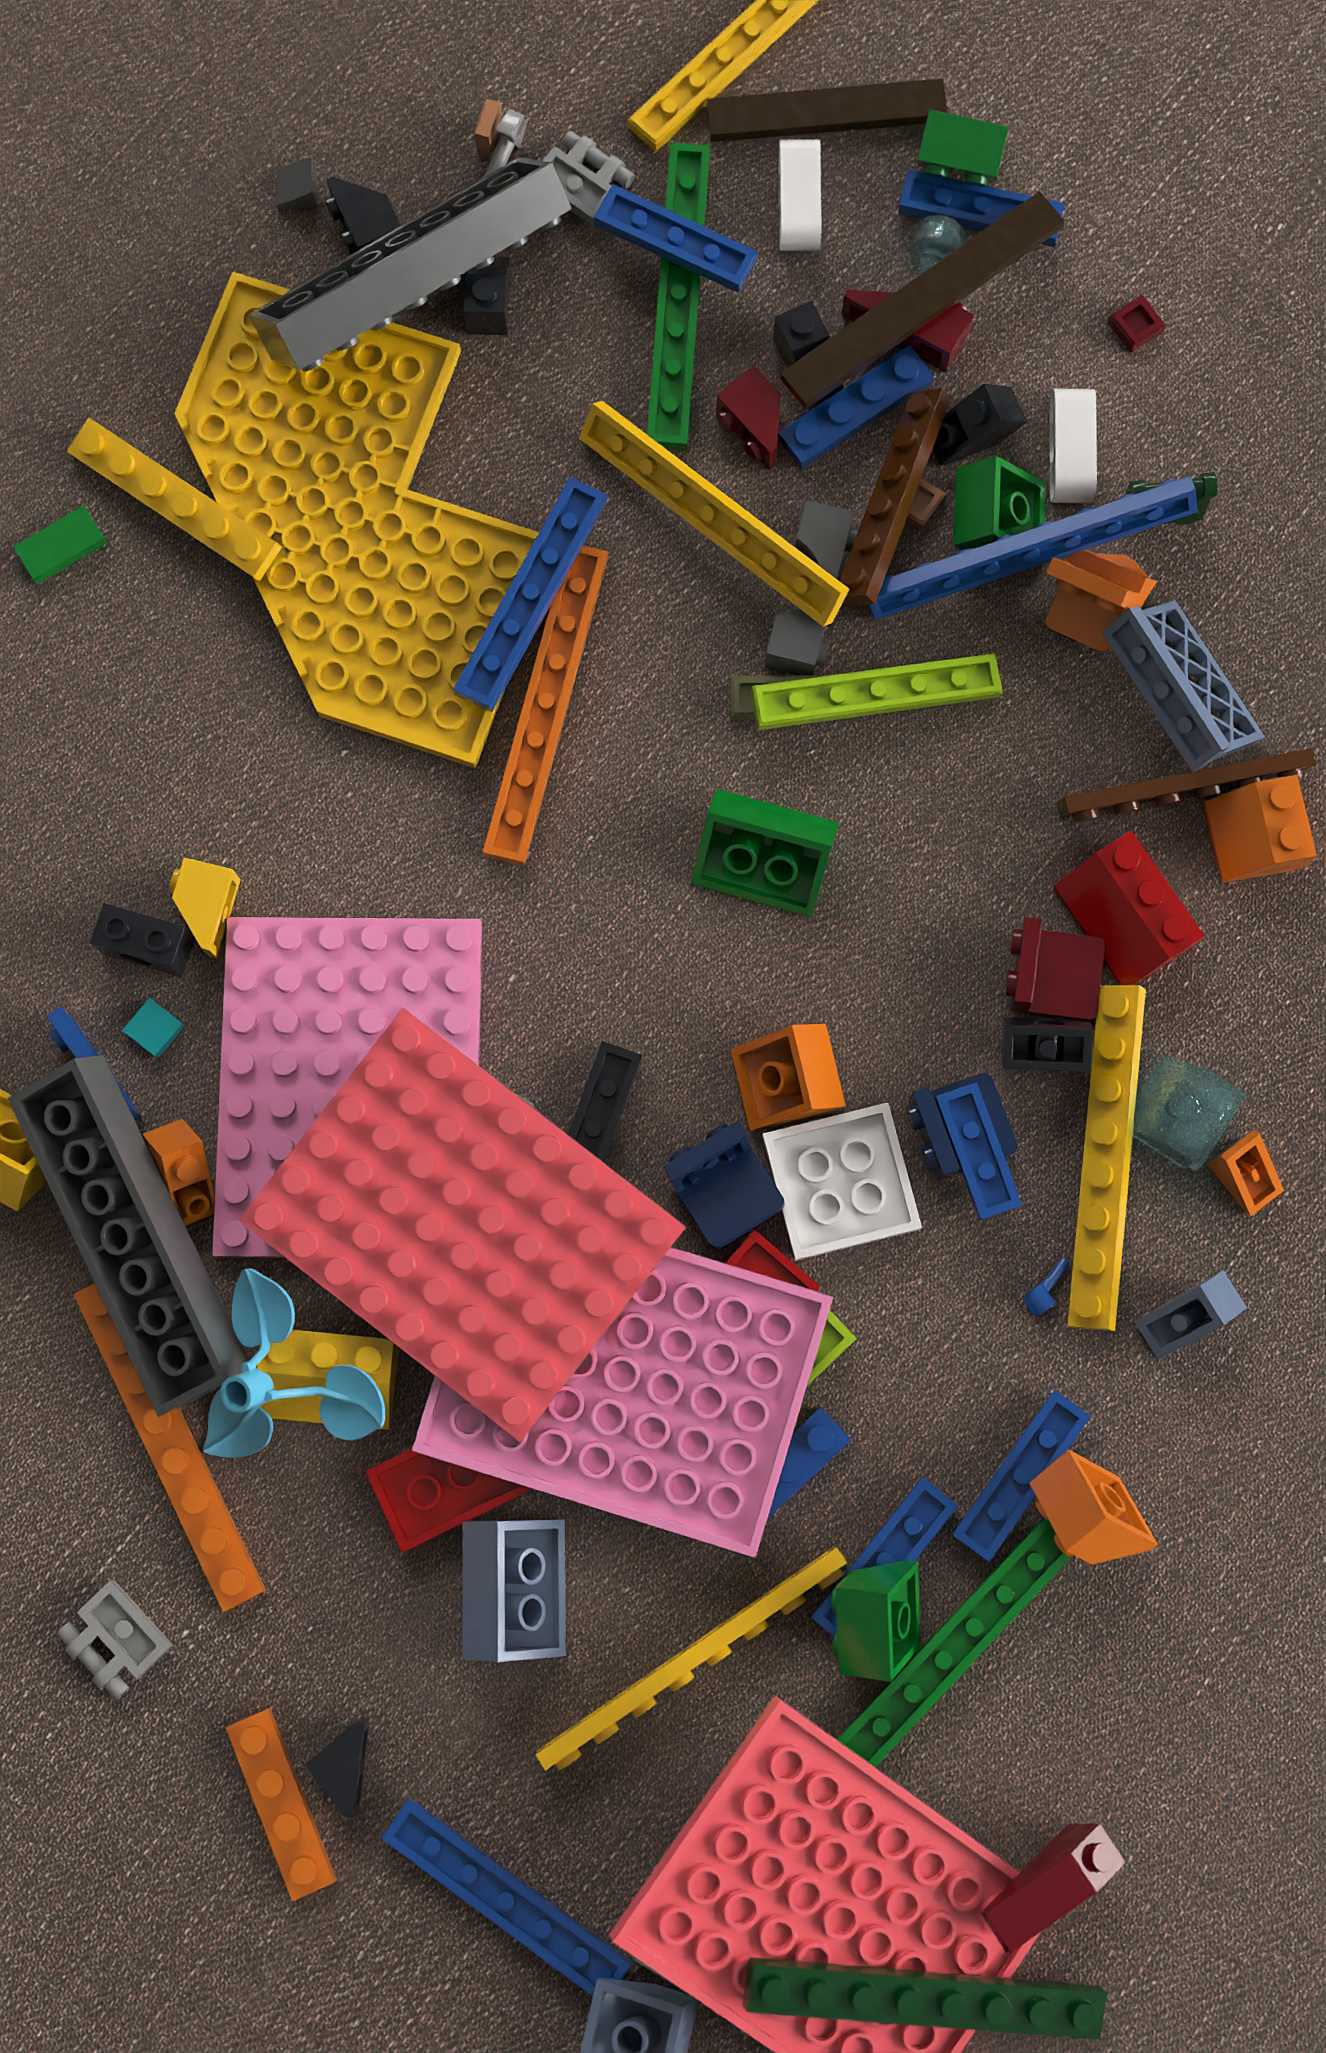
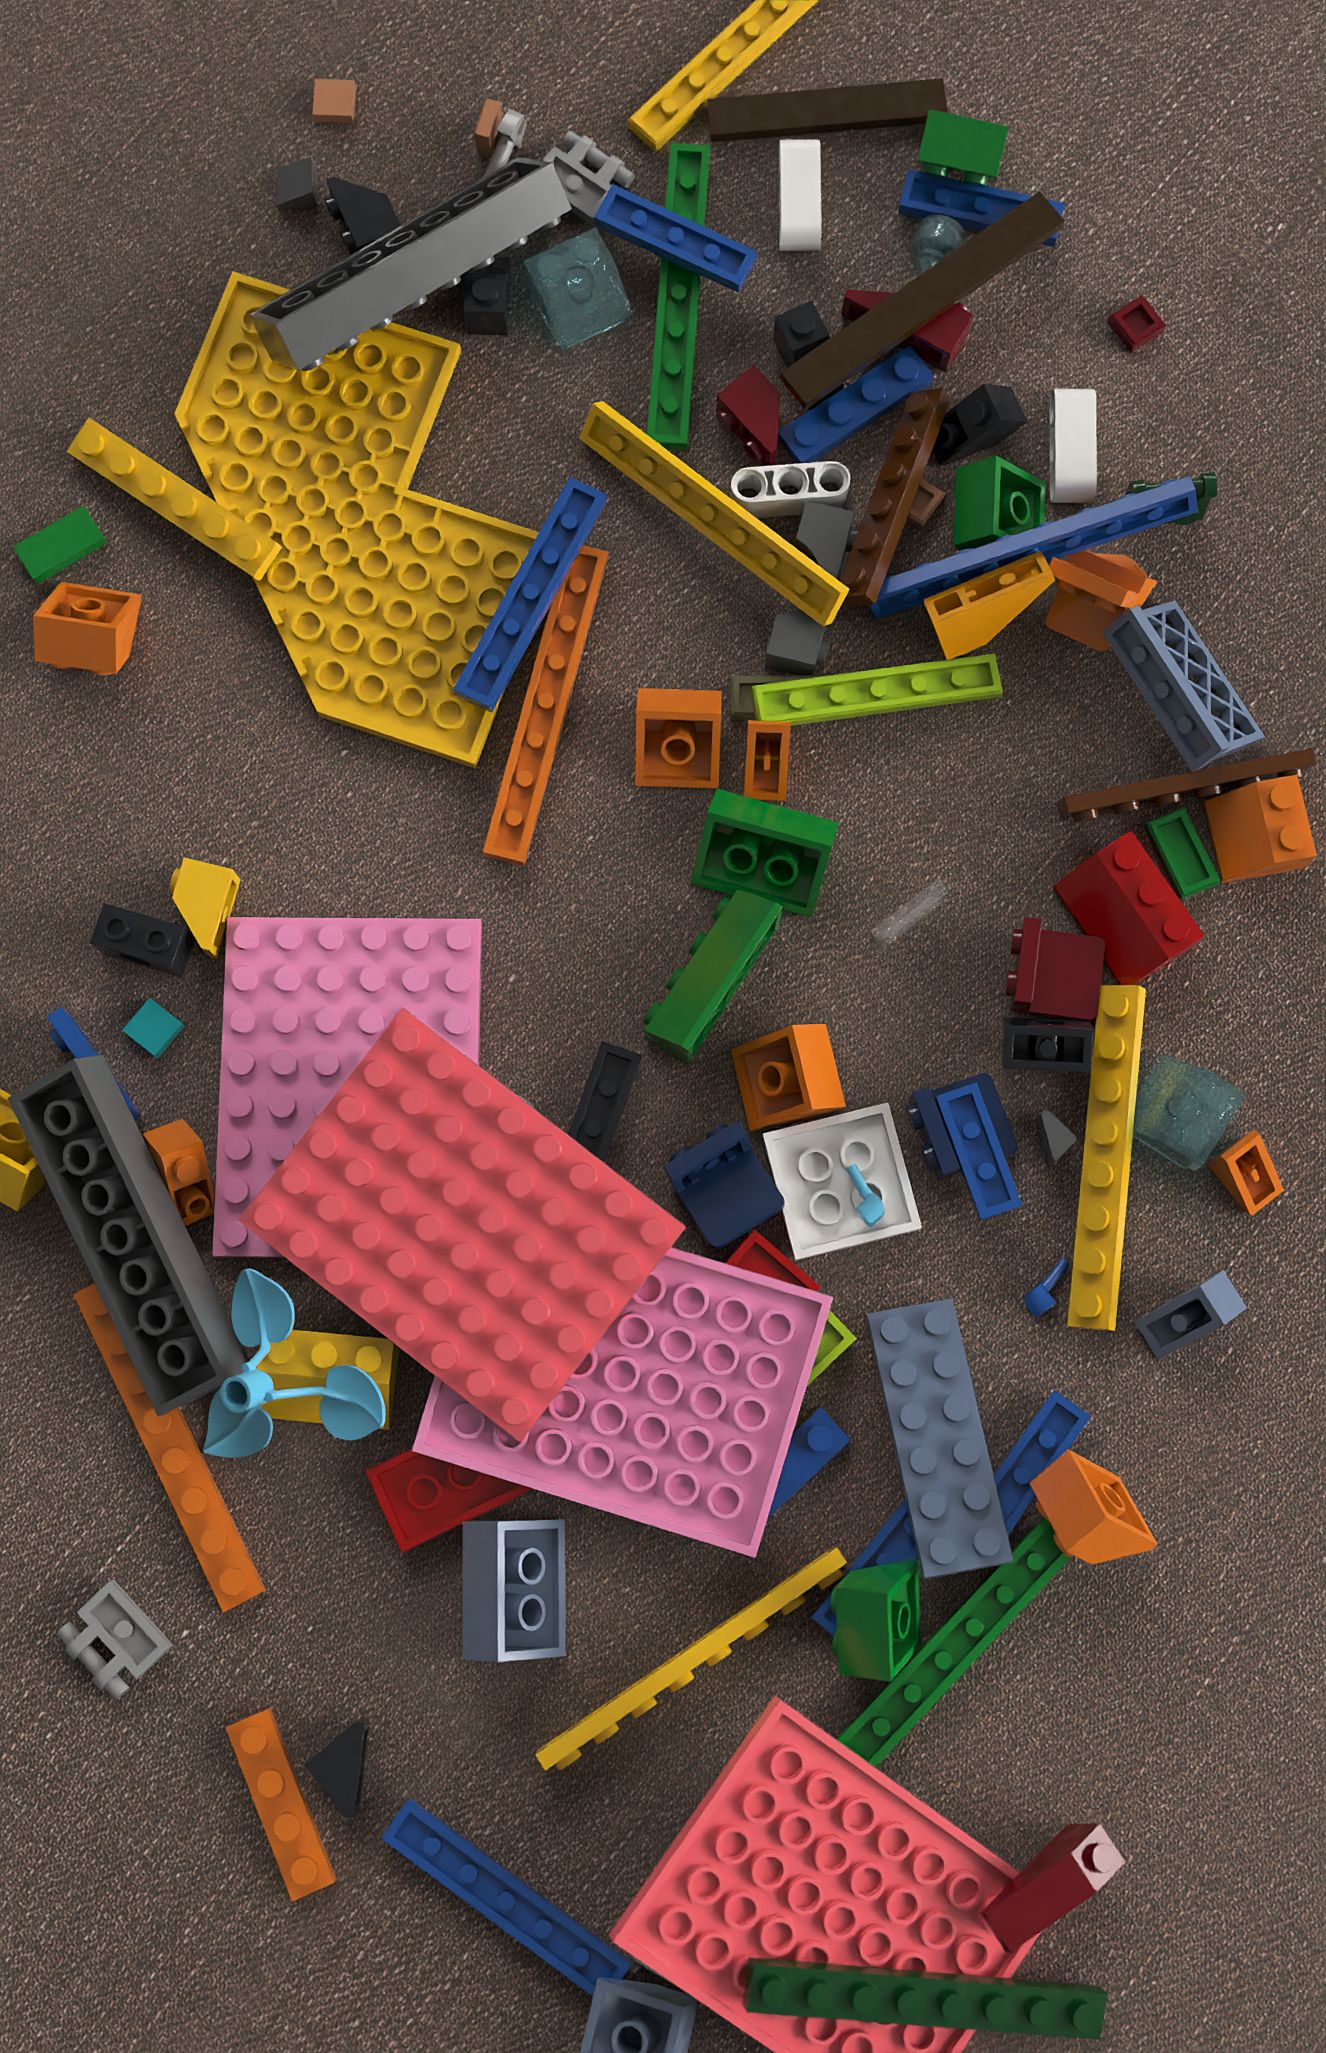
none -> orange slope [33,582,141,675]
none -> nougat tile [312,79,356,124]
none -> clear light blue slope [523,227,633,351]
none -> orange slope [635,688,722,789]
none -> green slope [642,889,783,1066]
none -> white beam [730,461,851,518]
none -> orange slope [744,720,791,801]
none -> medium azure hand [846,1164,884,1227]
none -> sand blue plate [865,1298,1013,1580]
none -> clear tile [870,878,948,950]
none -> light orange slope [923,551,1055,660]
none -> dark grey slope [1035,1109,1077,1167]
none -> green tile [1144,807,1221,901]

